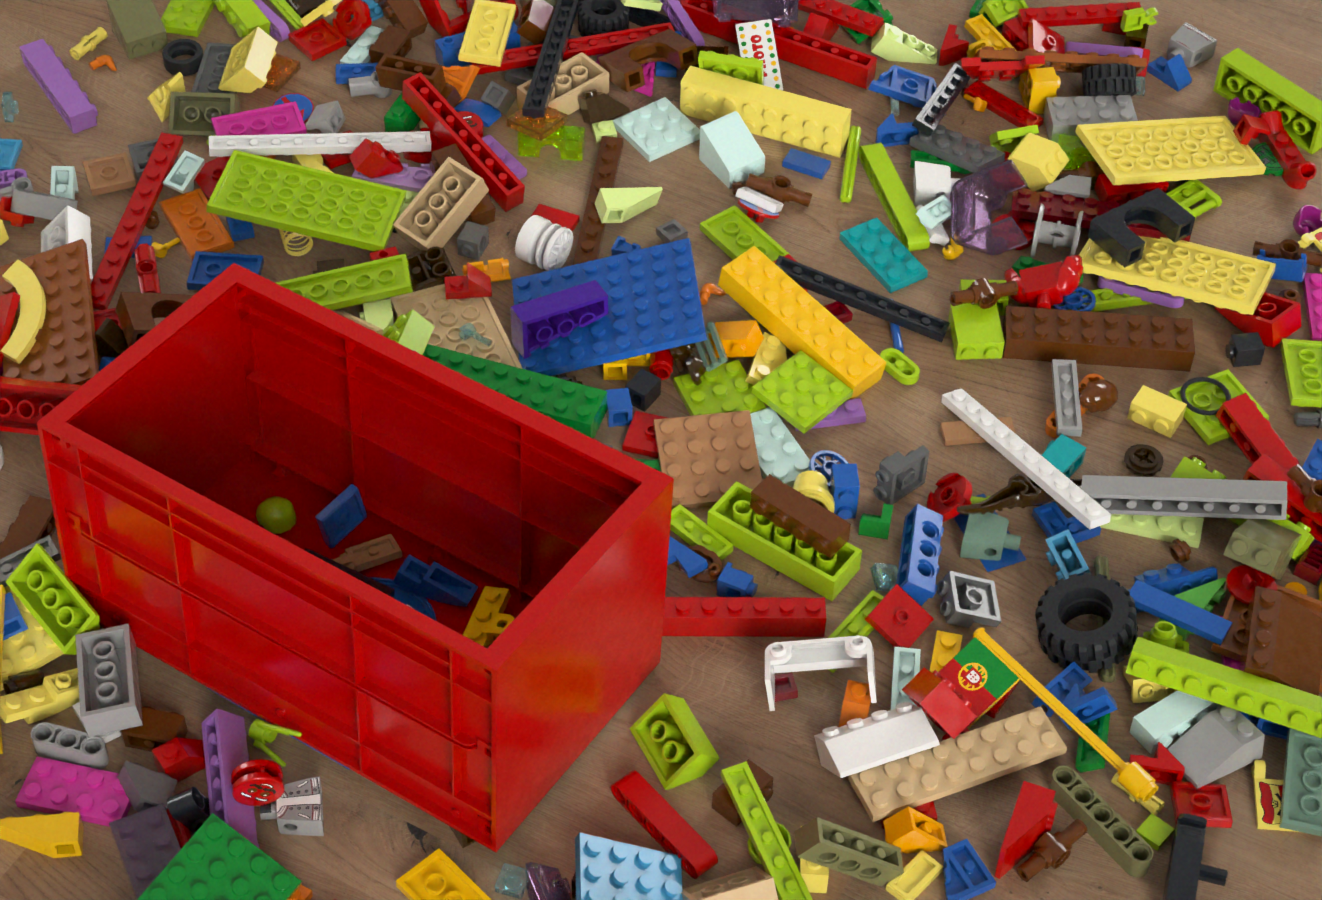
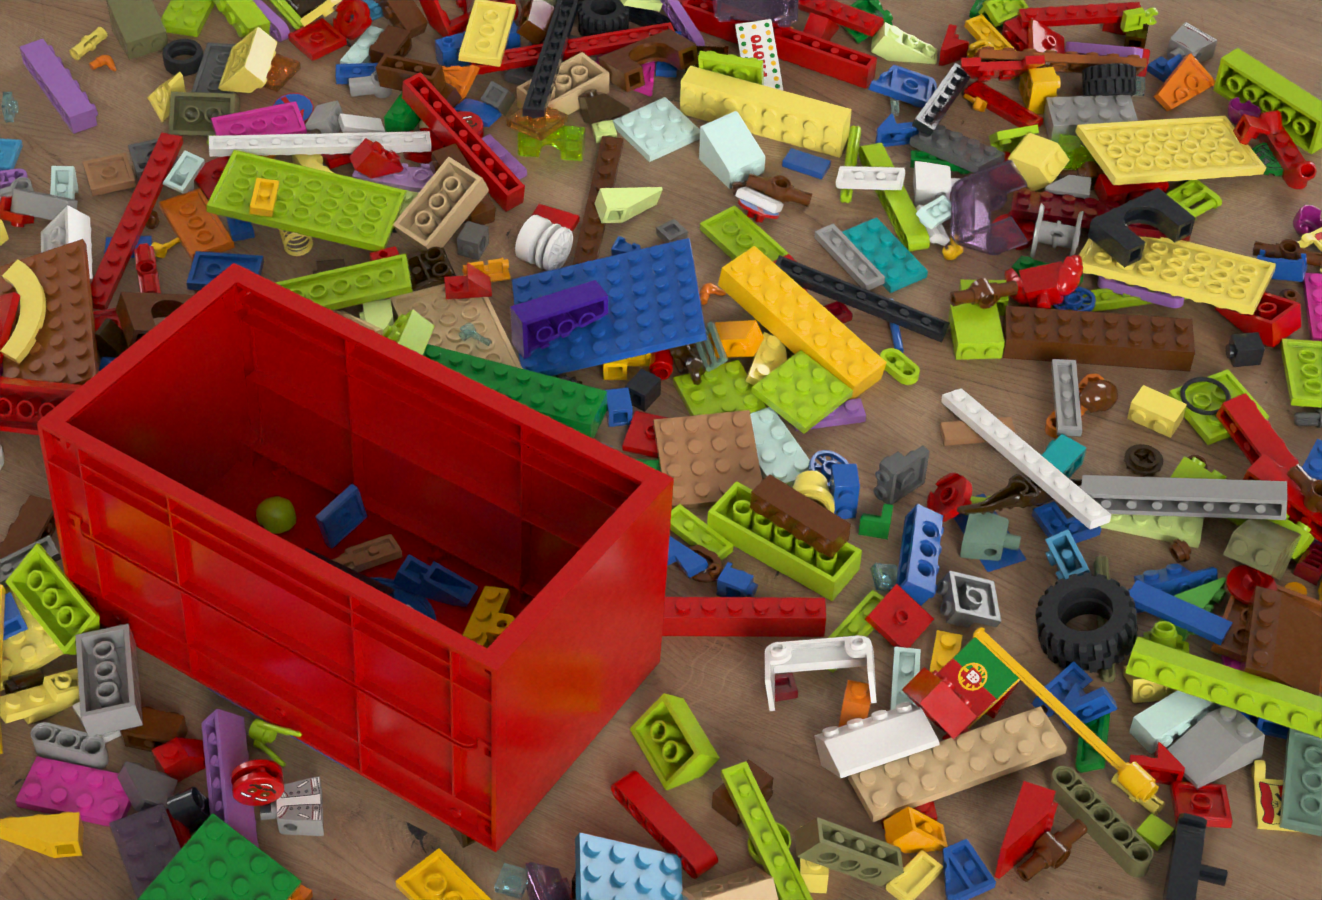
none -> yellow plate [249,178,279,217]
none -> white tile [338,114,385,133]
none -> light grey plate [814,224,885,290]
none -> white plate [835,166,905,190]
none -> orange wing [1153,53,1216,111]

